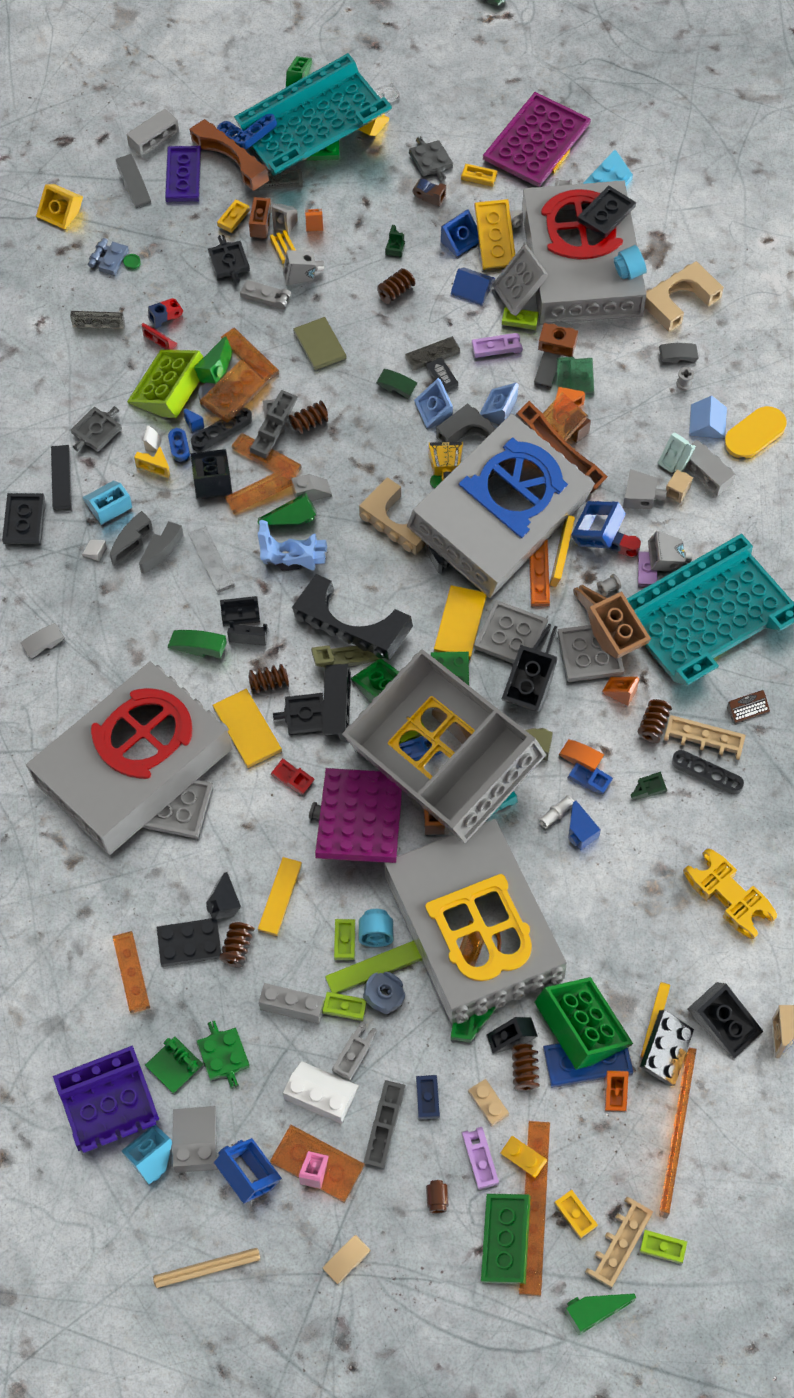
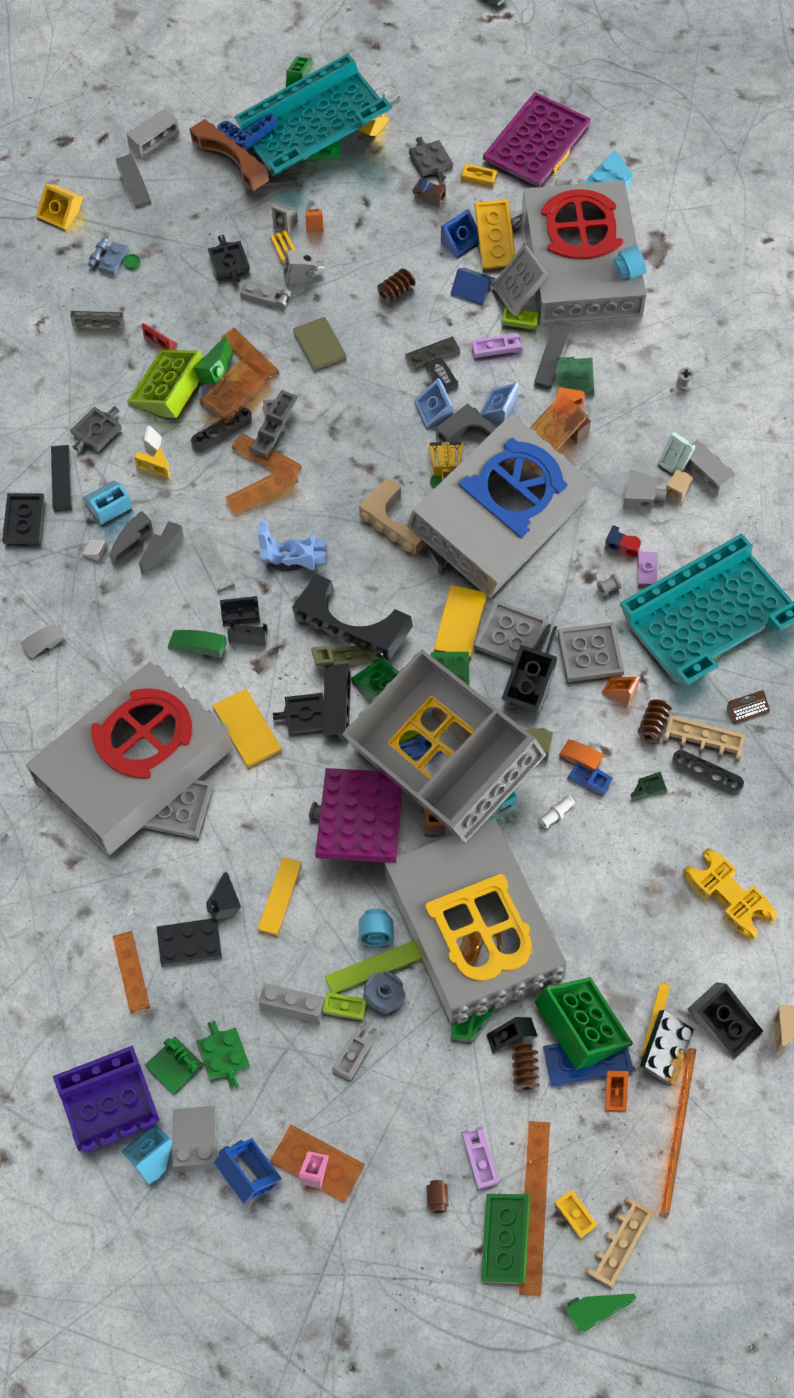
leg [148,298,183,329] -> none
tan axle [153,1248,260,1288] -> none
dark purple tile [165,146,201,202] -> none
blue plate [168,428,190,462] -> none
blue slope [183,409,204,432] -> none
black slope [190,449,232,499] -> none
yellow plate [217,199,250,233] -> none
reddish brown piece [219,922,255,968] -> none
reddish brown piece [248,664,289,693] -> none
dark orange brick [249,197,272,238] -> none
green slope [257,493,316,525] -> none
red slope [270,758,315,795] -> none
white slope [283,1061,359,1124] -> none
reddish brown piece [289,400,328,434] -> none
light grey slope [291,474,332,501] -> none
tan slope [323,1235,371,1284] -> none
lime plate [334,919,355,960] -> none
dark grey slope [364,1080,406,1168] -> none
dark green slope [376,368,417,399] -> none
dark green slope [385,225,405,257] -> none
dark blue plate [416,1075,440,1120] -> none
tan plate [468,1079,509,1127] -> none
yellow plate [500,1136,547,1178] -> none
dark orange arch [515,401,608,493] -> none
orange tile [529,540,550,606] -> none
dark orange brick [538,323,578,358] -> none
yellow tile [549,515,575,587] -> none
blue slope [568,801,601,850] -> none
blue window [571,501,626,548] -> none
medium nougat slope [573,585,651,659] -> none
black plate [577,185,636,238] -> none
lime plate [639,1230,688,1264] -> none
tan arch [644,261,724,332] -> none
light grey torso [648,531,693,571] -> none
dark grey slope [659,343,699,364] -> none
light blue slope [689,396,727,439] -> none
yellow tile [725,406,787,459] -> none

